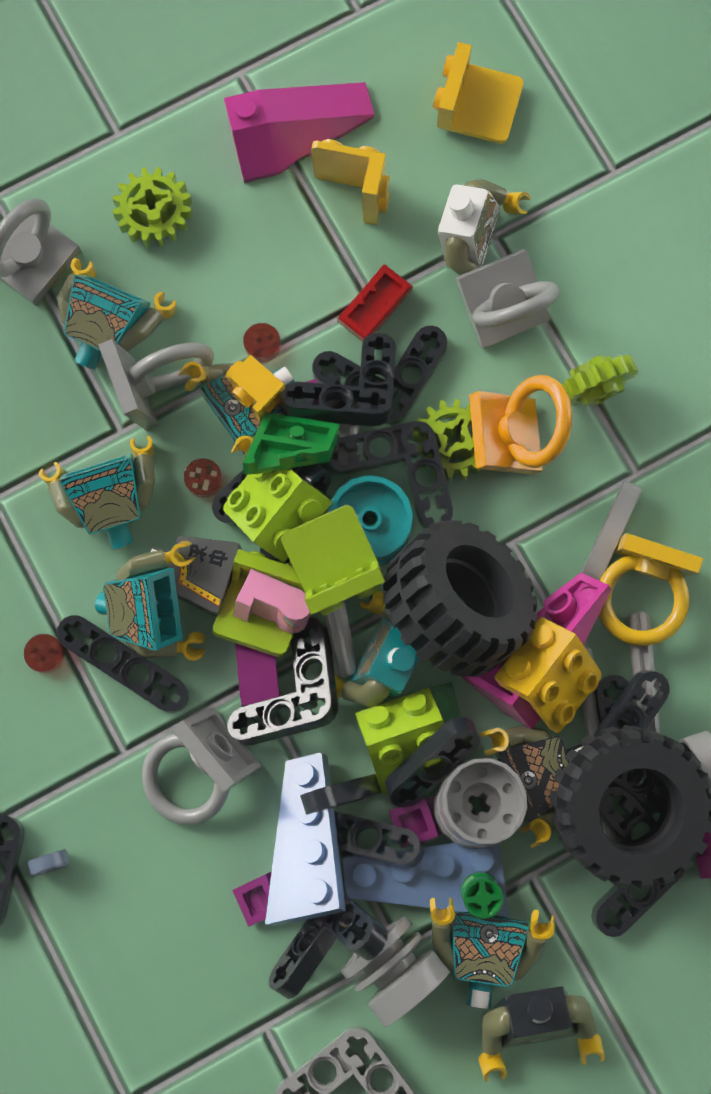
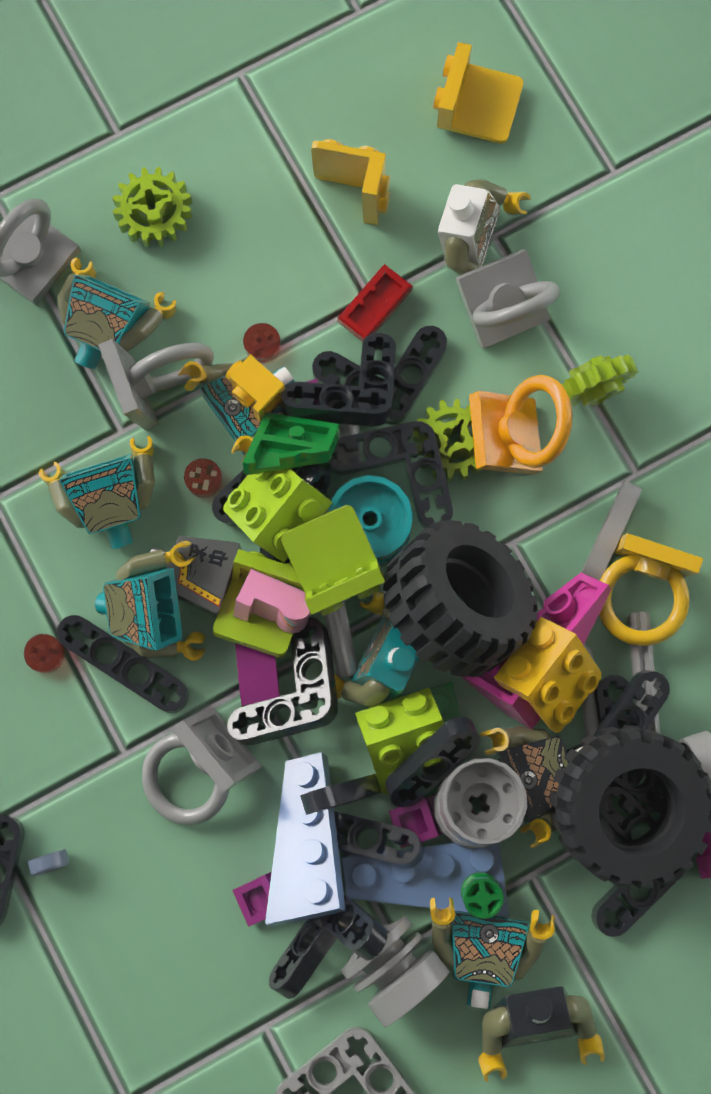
dark pink wedge [224,82,374,183] -> none

